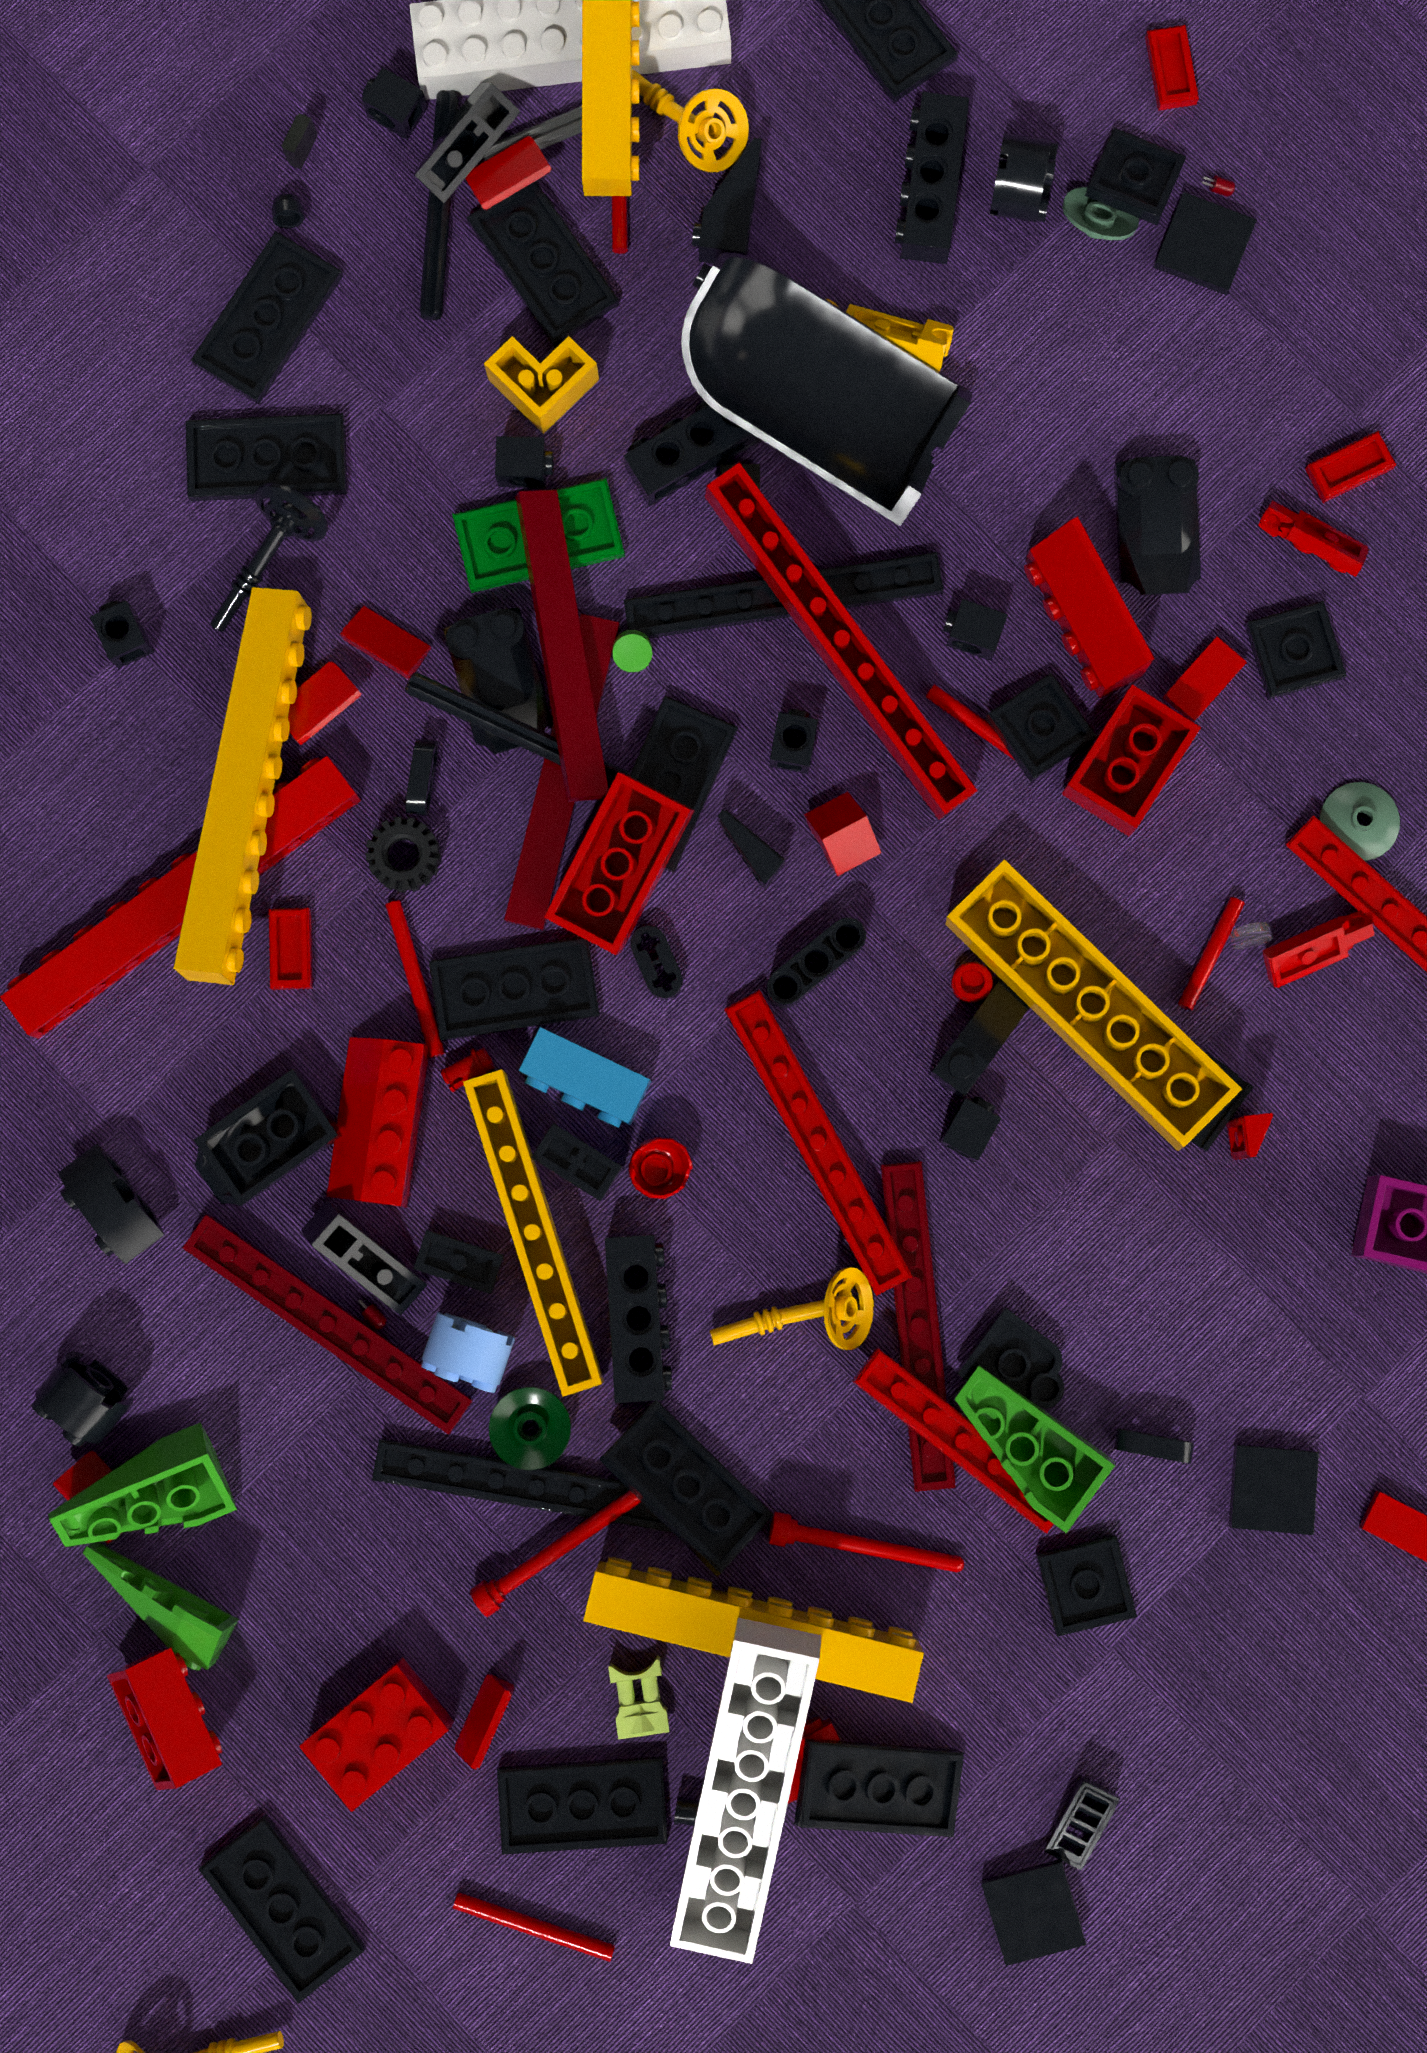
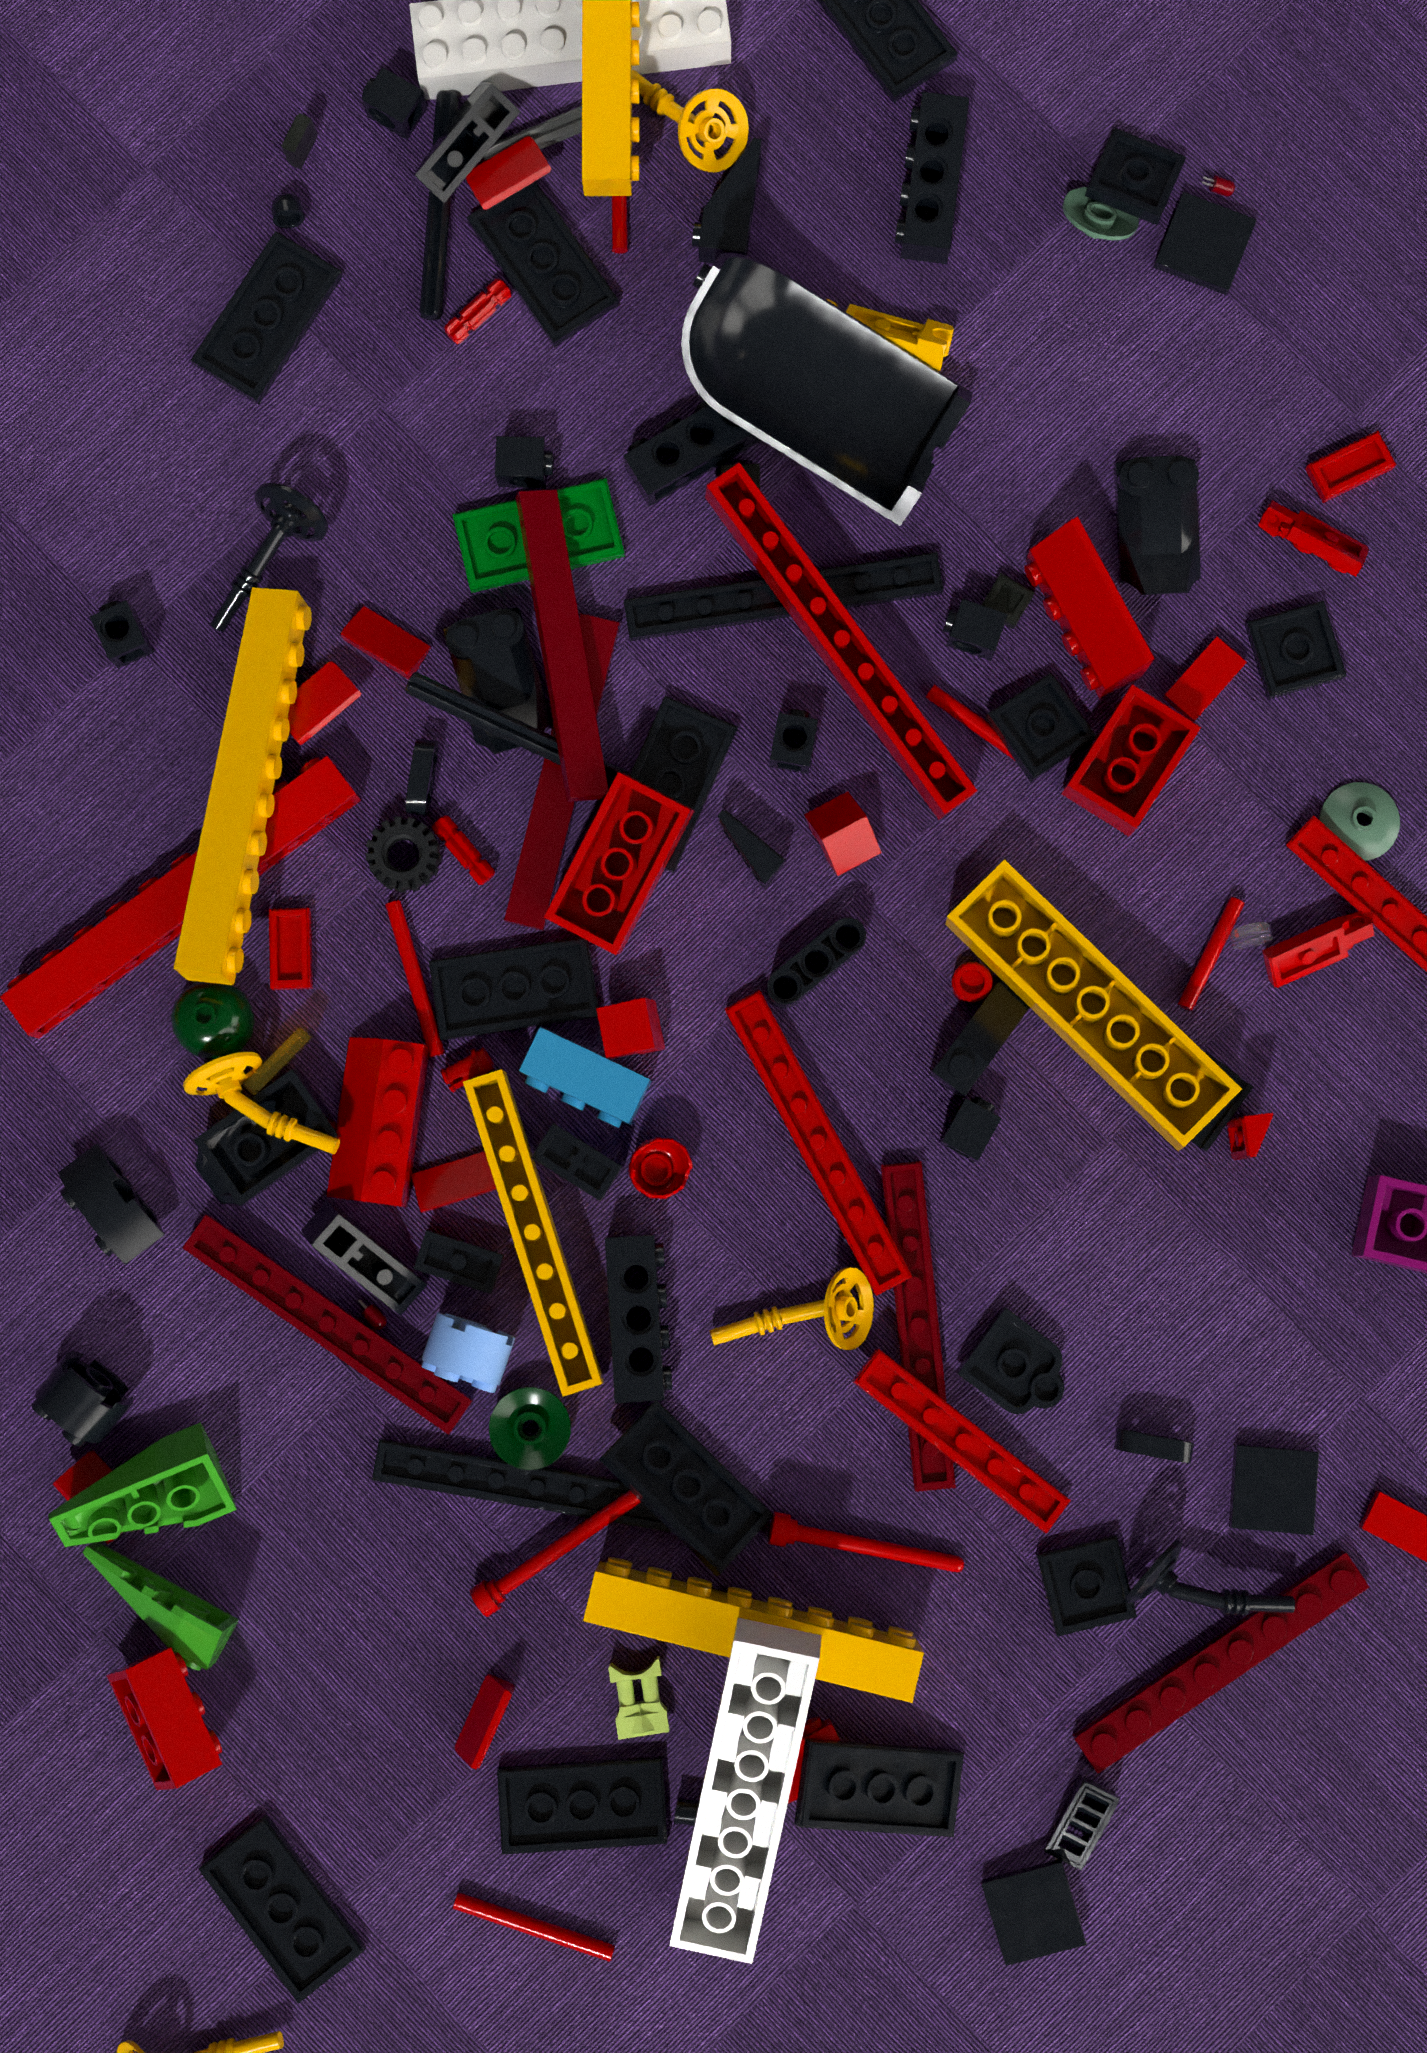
black tile [186,413,347,501] -> none
red brick [299,1657,454,1812] -> none
yellow brick [484,336,599,434] -> none
bright green tile [612,630,652,672] -> none
black beam [630,925,683,1000] -> none
bright green wedge [955,1365,1116,1533] -> none
black brick [990,133,1058,222] -> none
red tile [1145,25,1199,111] -> none
none -> dark green cylinder [171,982,255,1060]
none -> yellow dish [183,1052,340,1154]
none -> clear yellow tile [244,1027,314,1096]
none -> red slope [412,1151,497,1213]
none -> red axle [432,815,495,885]
none -> red axle [444,278,511,344]
none -> red piece [596,997,666,1059]
none -> pearl dark grey tile [982,573,1035,629]
none -> dark red plate [1072,1551,1370,1774]
none -> black dish [1124,1538,1295,1615]

